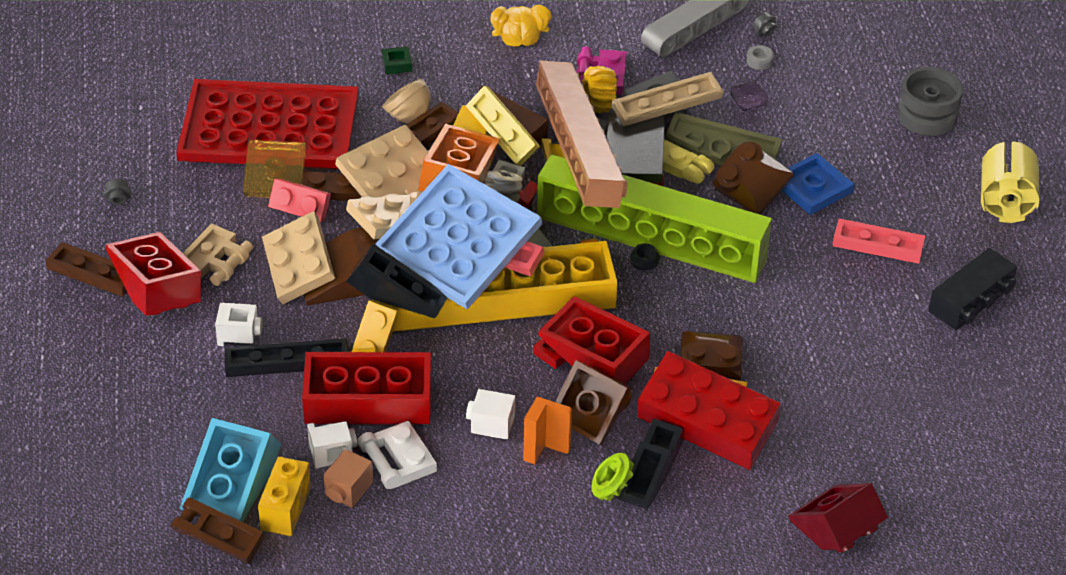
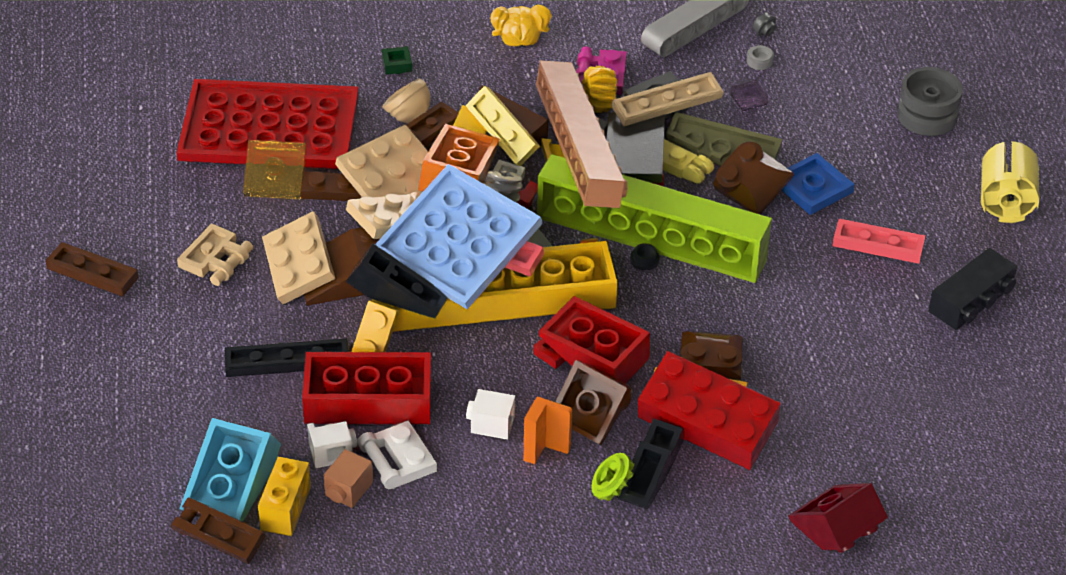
dark grey plate [103,179,131,205] -> none
red slope [106,232,201,316] -> none
white brick [215,303,263,346] -> none
coral plate [268,178,331,222] -> none

